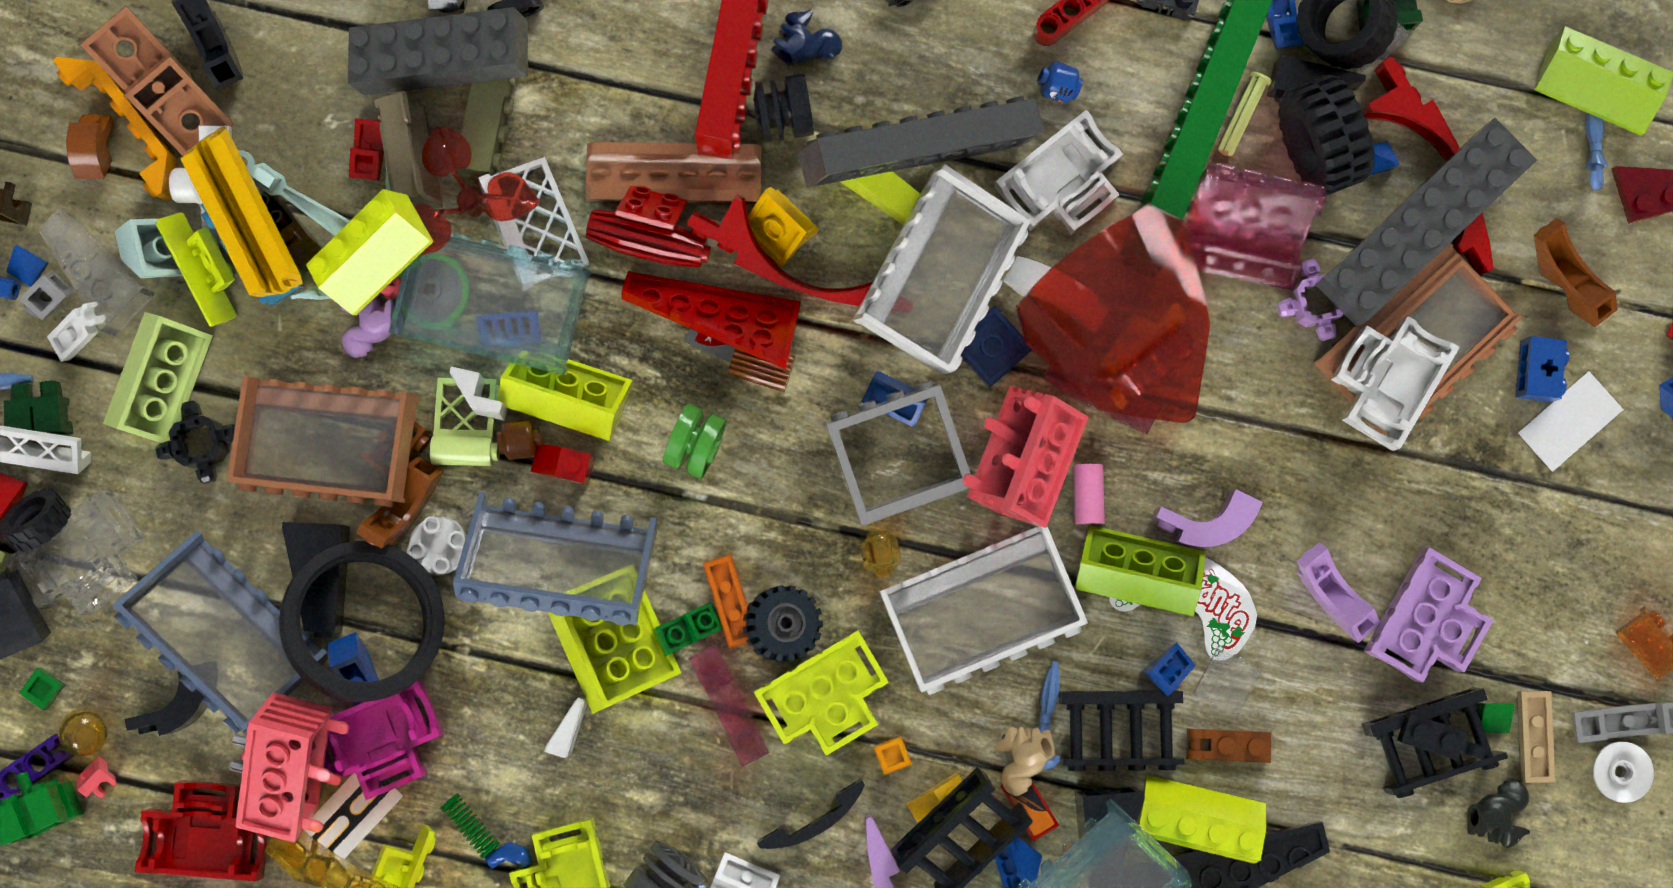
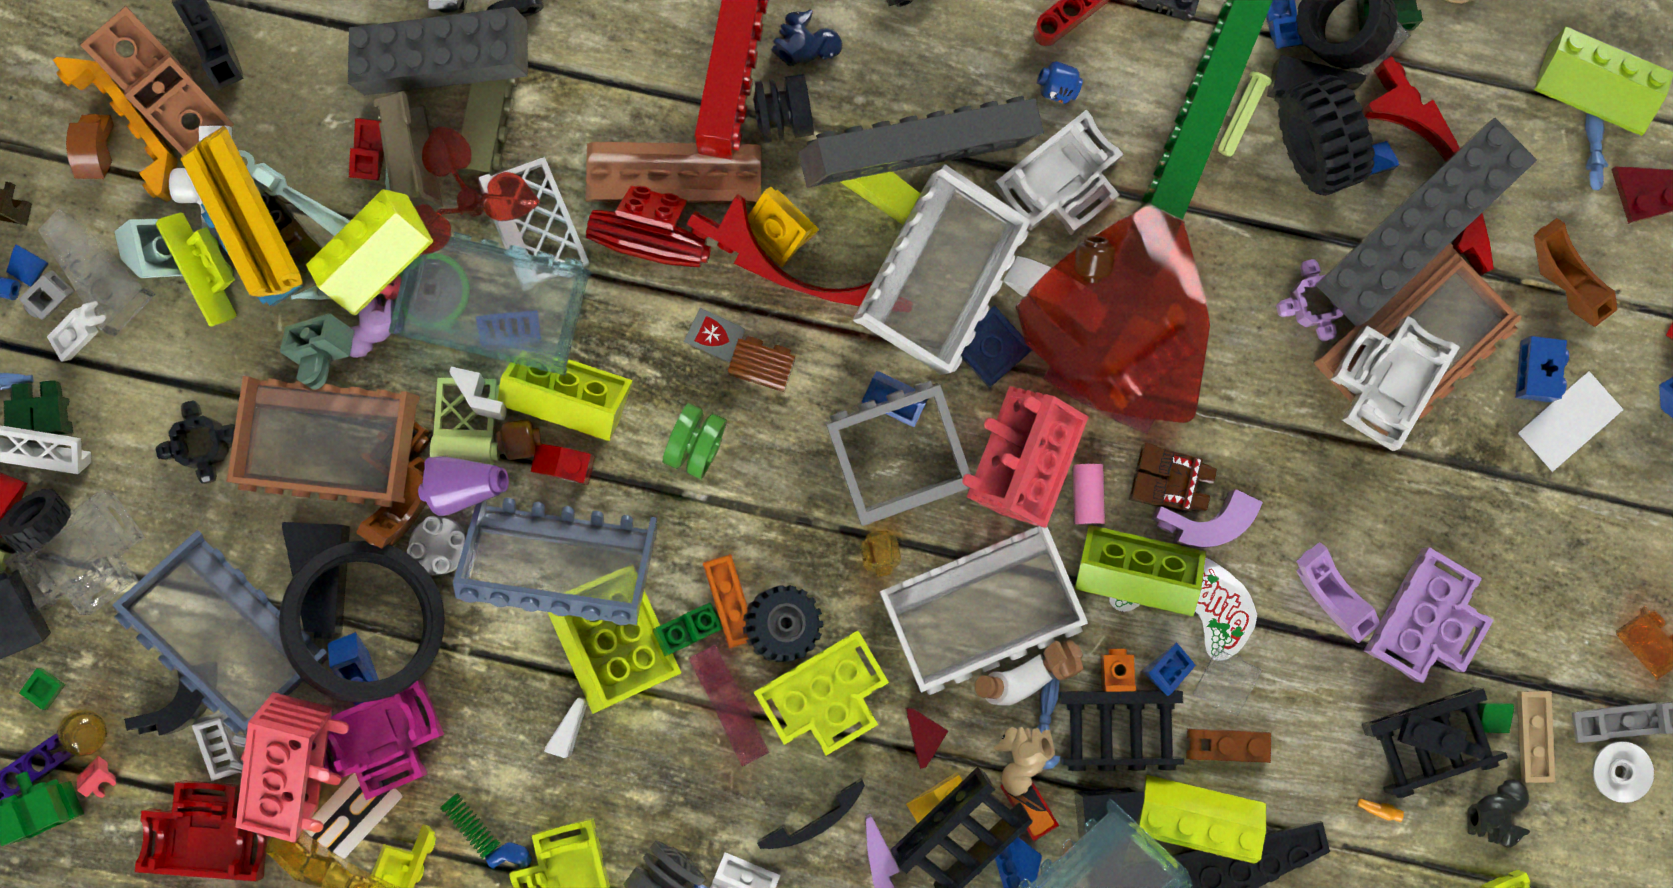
yellowish green slope [103,312,213,443] -> none
red wing [621,271,801,369] -> none
light orange tile [873,736,912,775] -> none
clear pink slope [1178,163,1326,291] -> none
none -> white slope [192,712,240,781]
none -> sand green brick [280,313,354,389]
none -> medium lavender cone [418,456,509,516]
none -> dark red slope [905,707,948,769]
none -> piece [975,639,1084,706]
none -> reddish brown head [1074,236,1115,283]
none -> orange brick [1101,649,1136,692]
none -> reddish brown hips [1129,443,1217,513]
none -> light orange piece [1357,799,1404,822]

